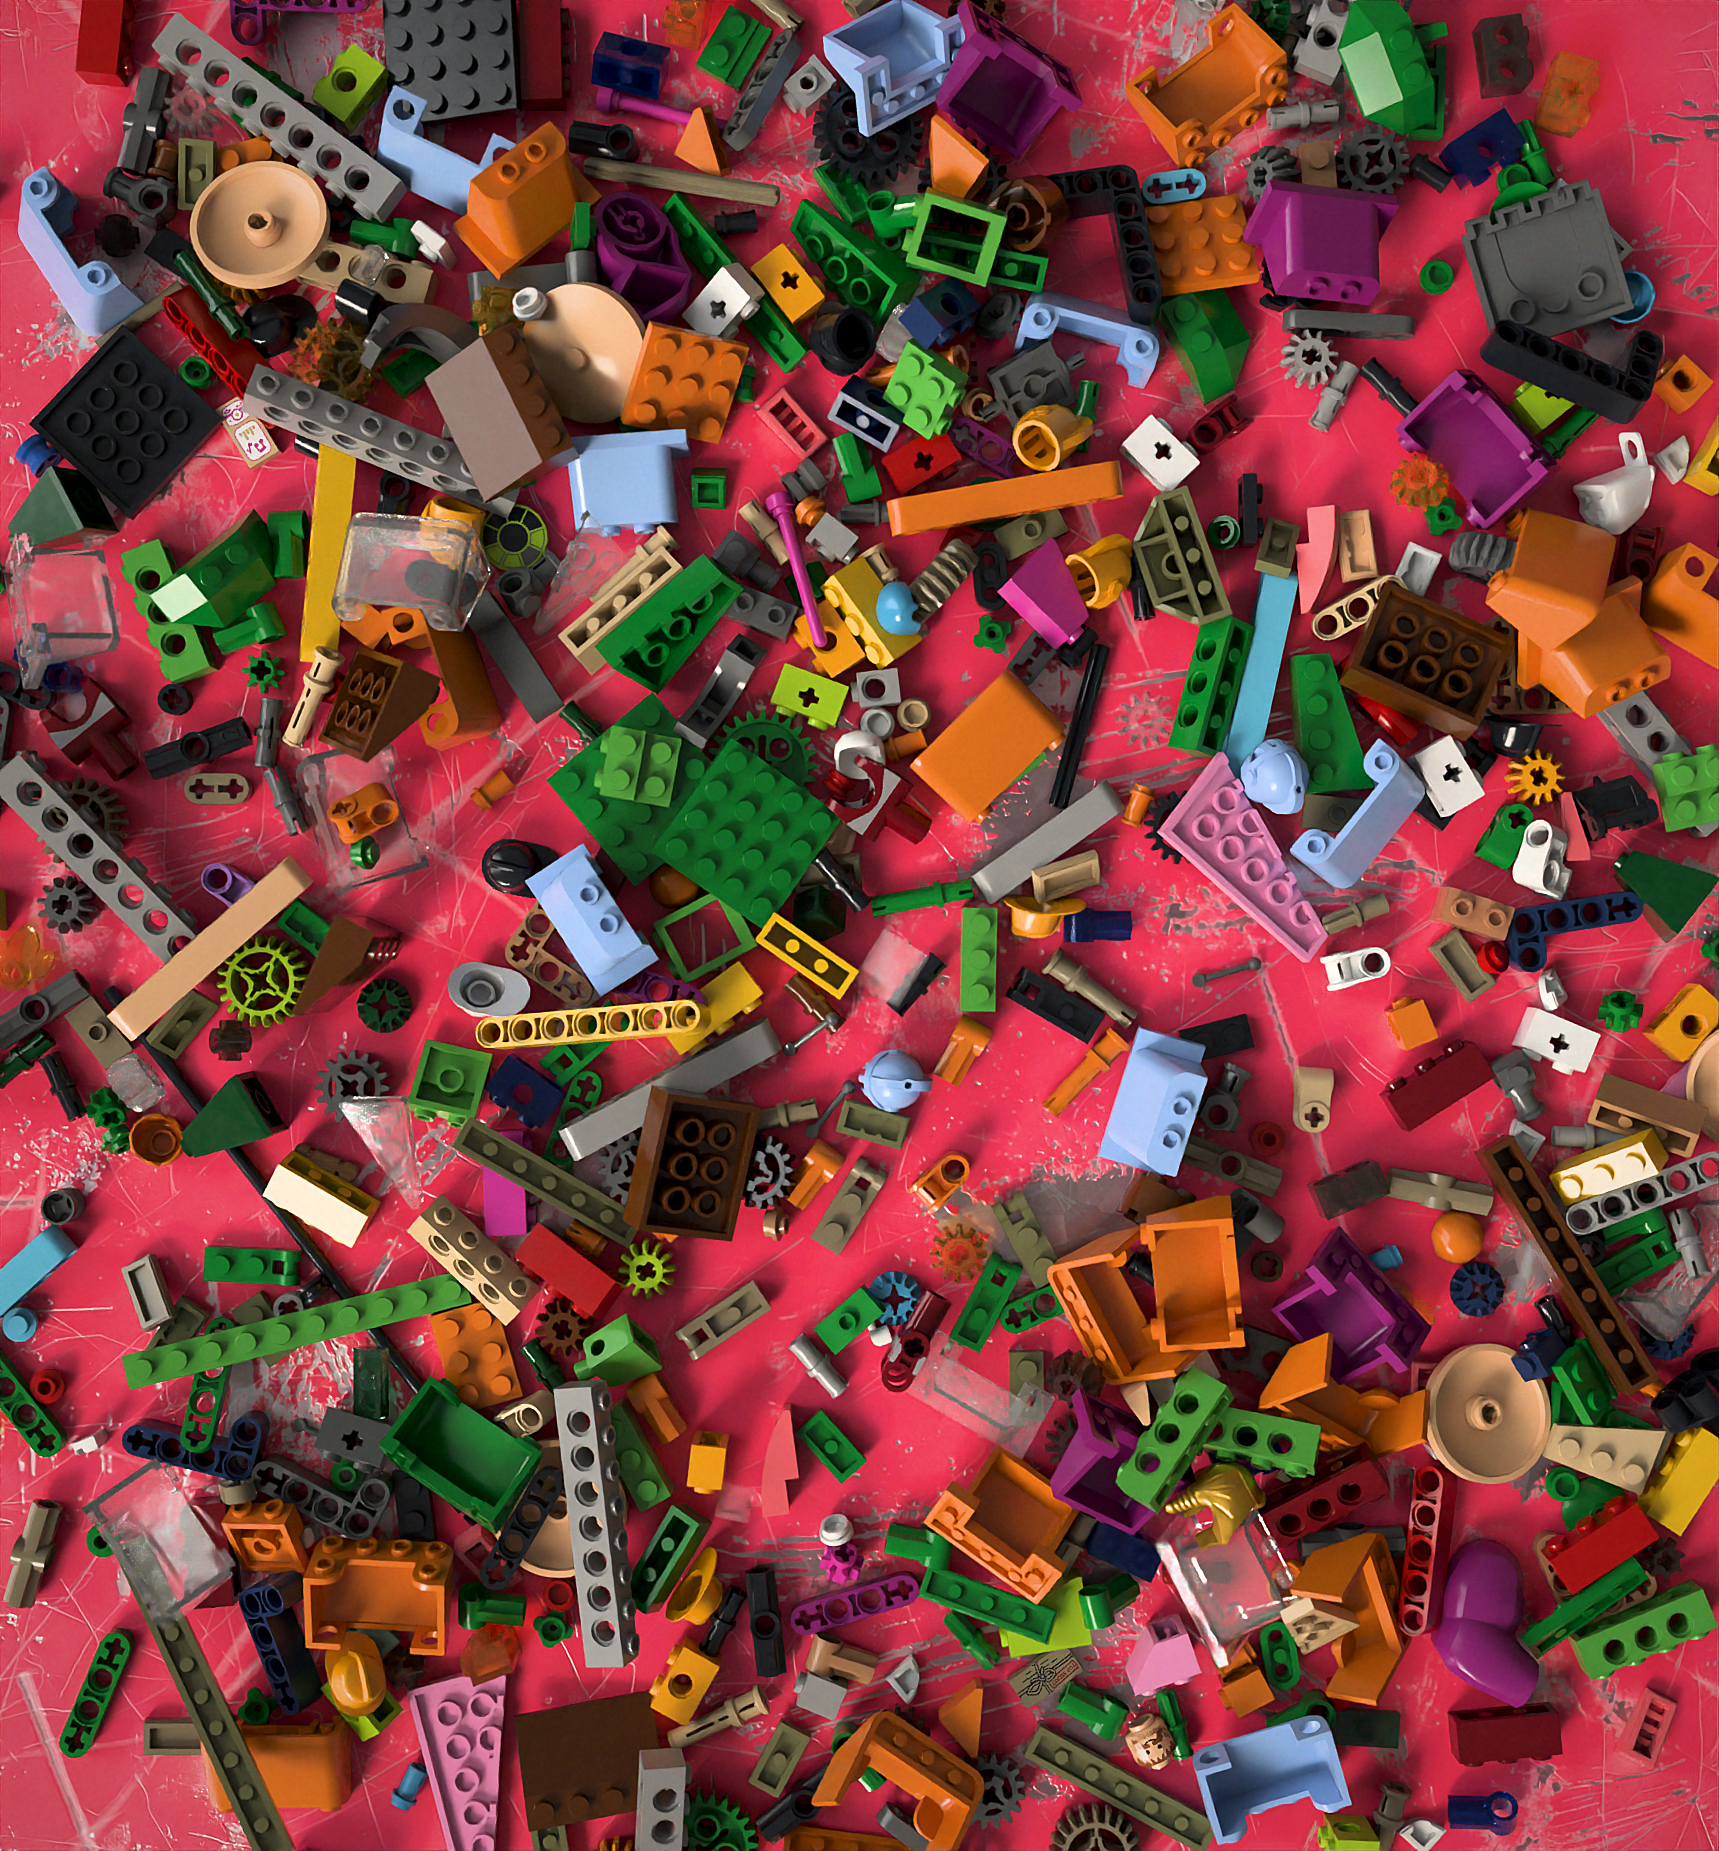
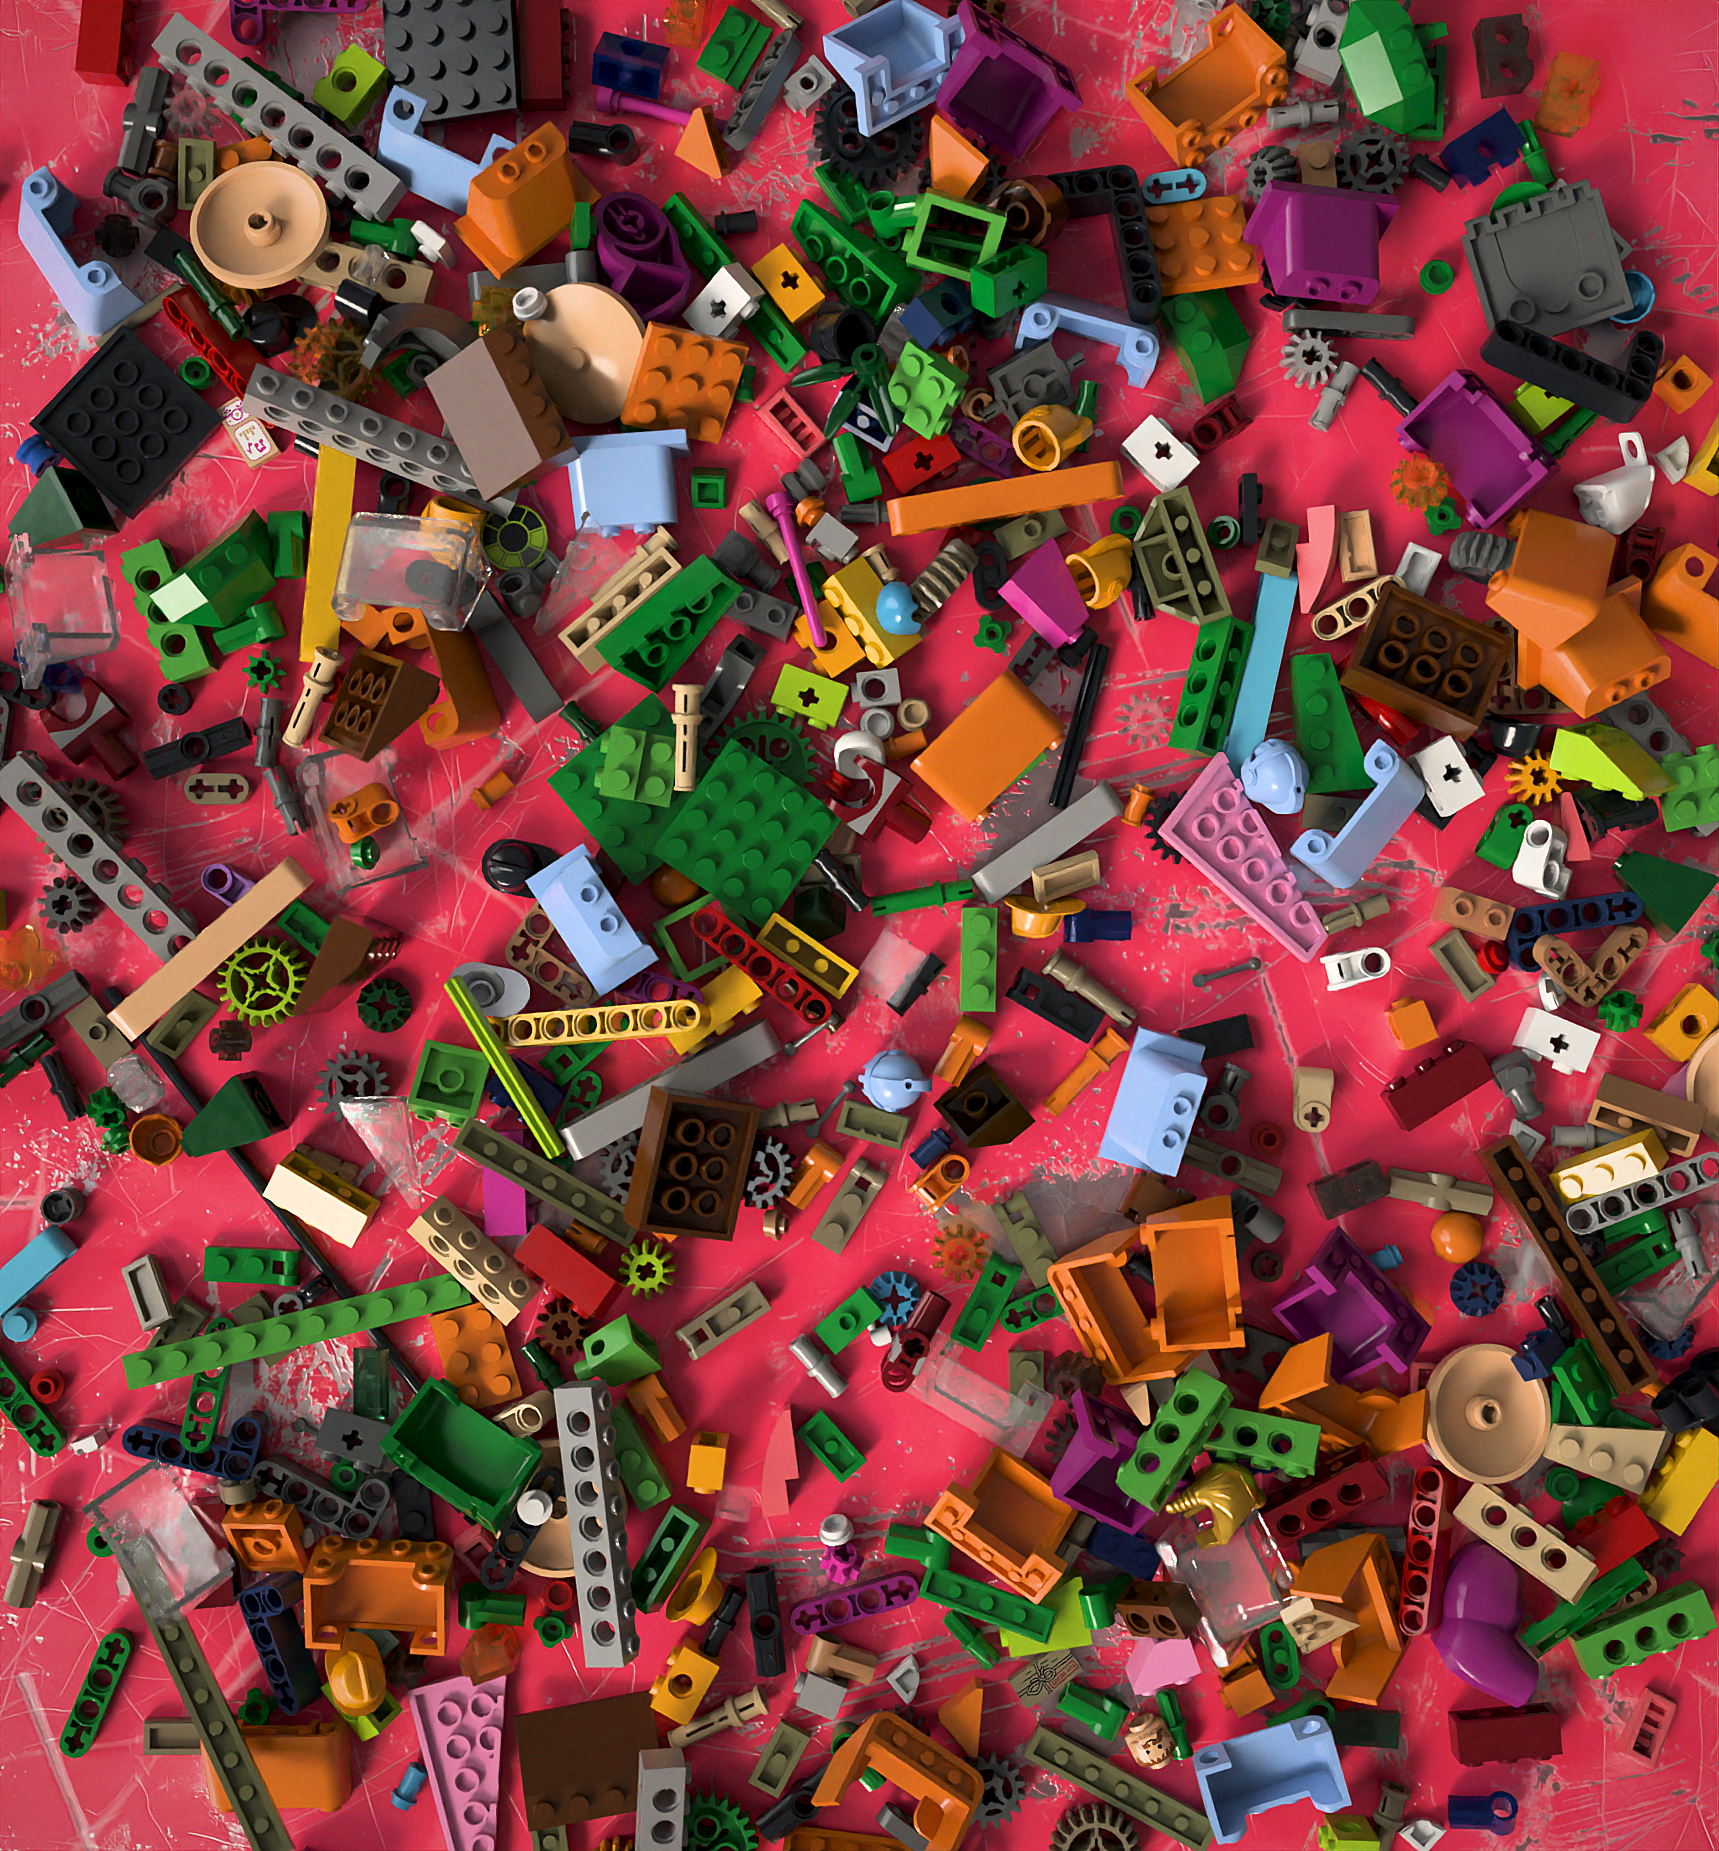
dark tan axle [584,156,781,207] -> none
green plate [1496,163,1531,193] -> none
none -> dark grey plate [406,355,440,389]
none -> lime axle [444,975,565,1159]
none -> white plate [517,1489,553,1525]
none -> tan pin [672,684,704,791]
none -> red beam [691,907,832,1026]
none -> dark green plant [791,343,897,440]
none -> dark blue pin [909,1127,954,1170]
none -> dark brown slope [933,1061,1036,1149]
none -> green brick [970,243,1047,318]
none -> green plate [1109,505,1144,540]
none -> reddish brown brick [1115,1580,1203,1640]
none -> tan brick [1453,1482,1599,1606]
none -> medium nougat beam [1533,922,1648,1007]
none -> lime slope [1549,721,1678,801]

